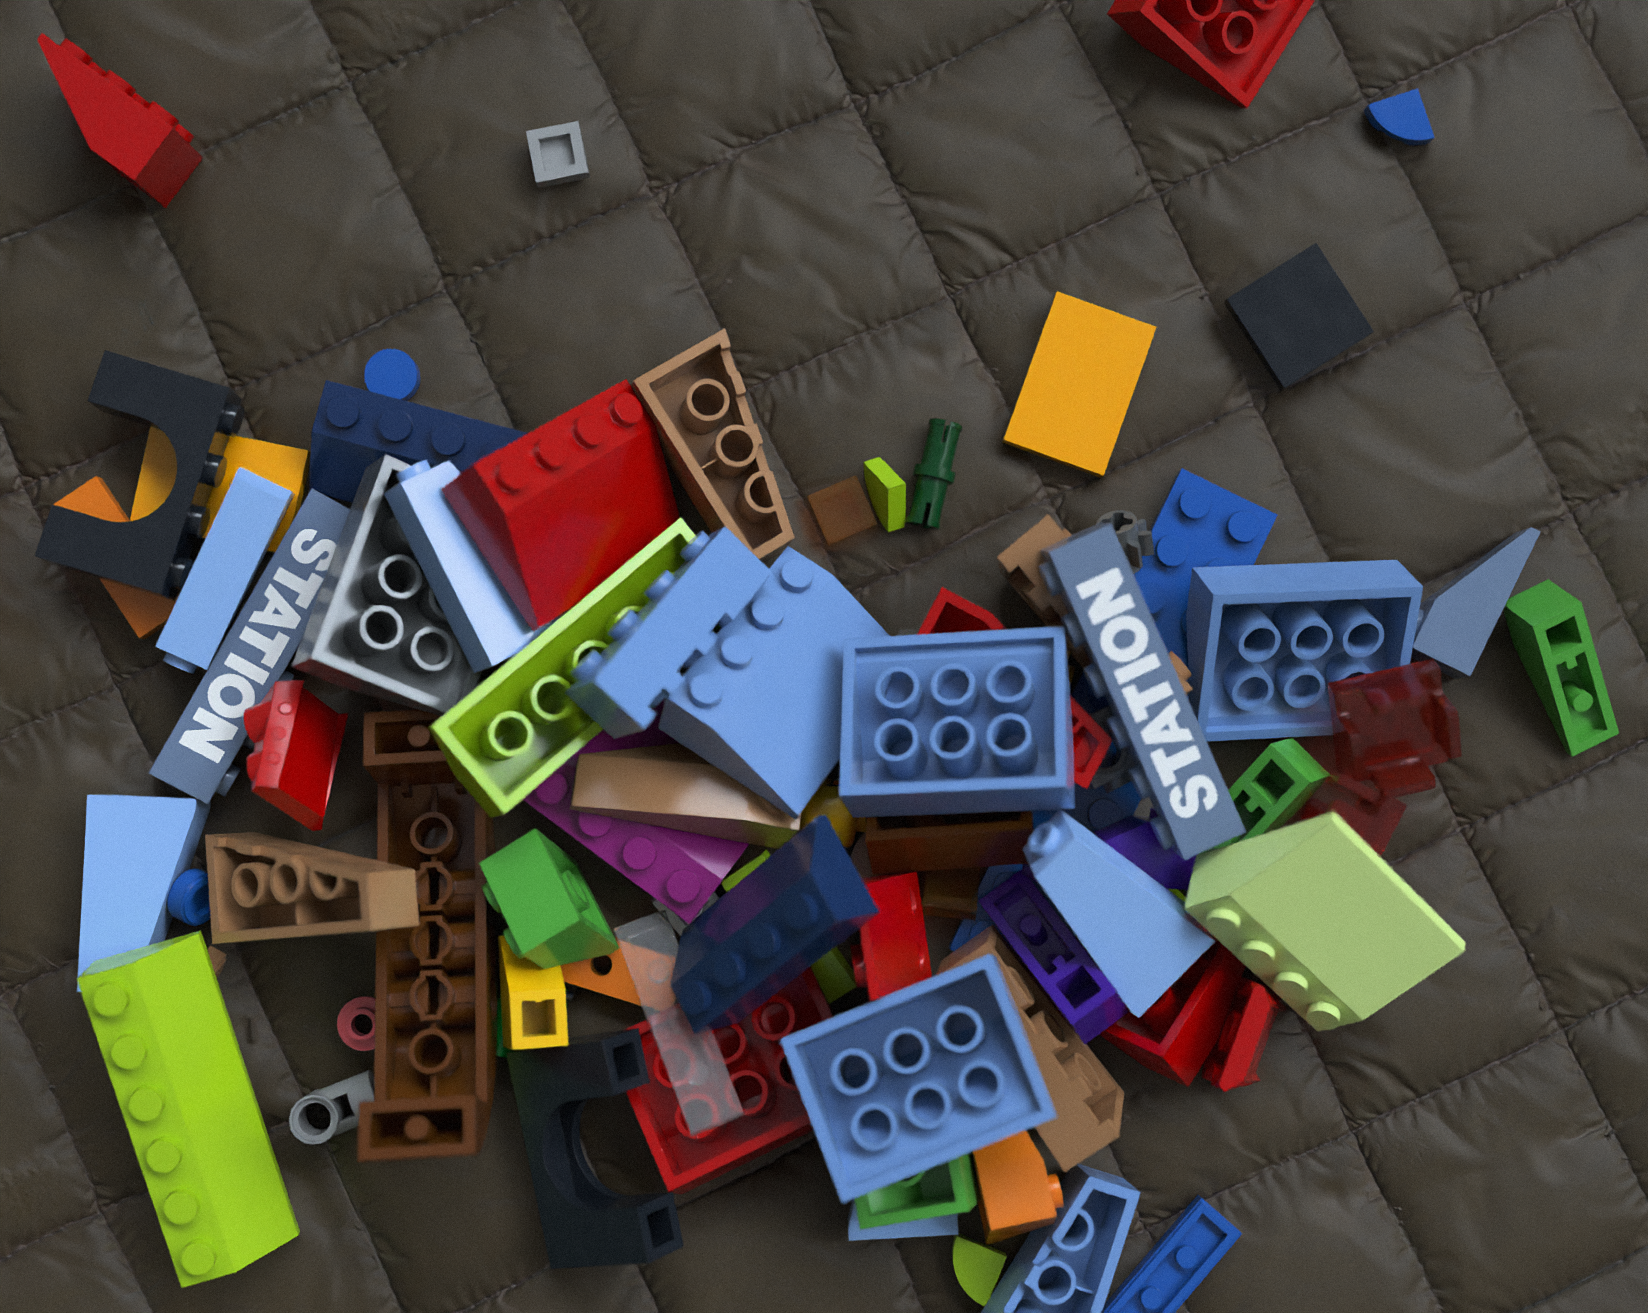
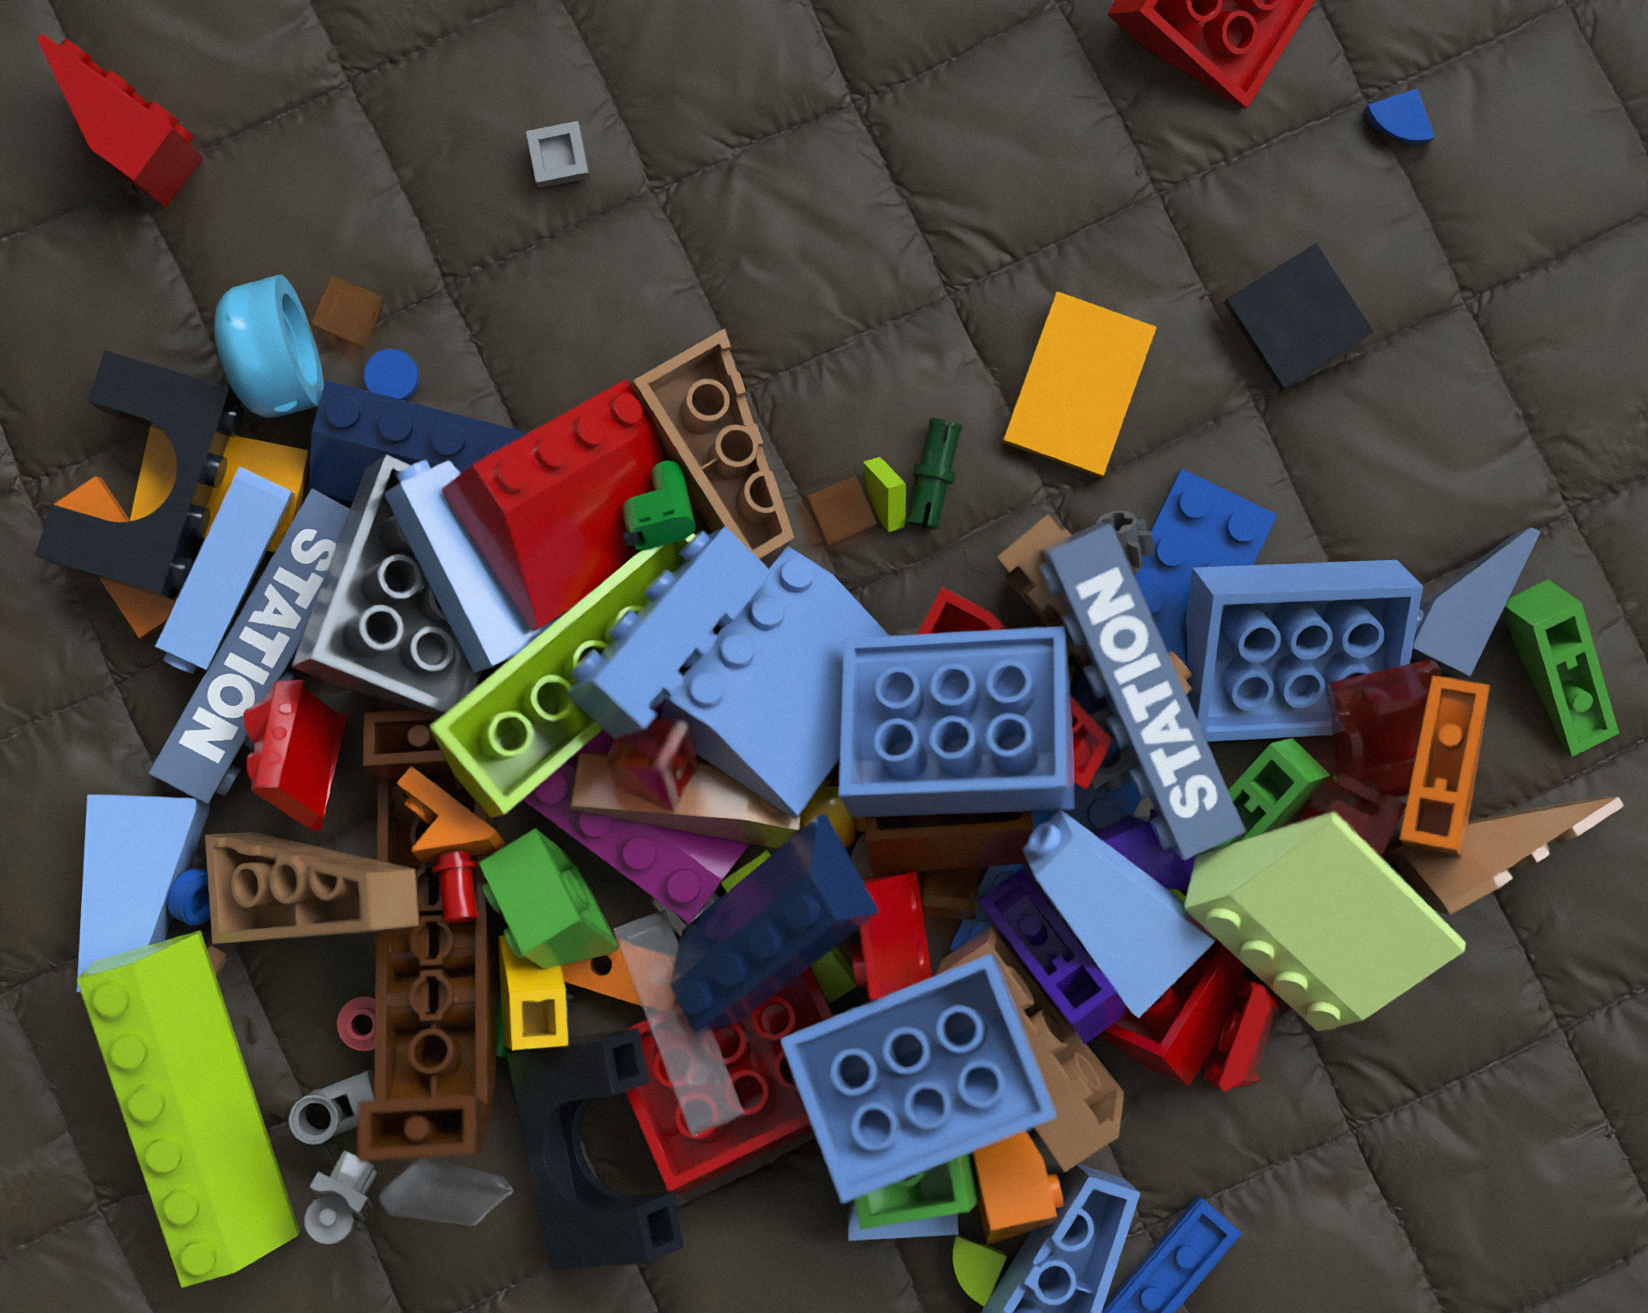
none -> medium azure piece [214,274,324,418]
none -> light grey hips [304,1150,377,1245]
none -> clear orange tile [311,275,384,348]
none -> clear tile [379,1159,514,1227]
none -> orange slope [397,766,505,863]
none -> red pin [432,851,479,924]
none -> clear red slope [607,719,699,813]
none -> green piece [622,460,695,550]
none -> medium nougat wedge [1389,796,1624,915]
none -> orange slope [1400,675,1490,856]

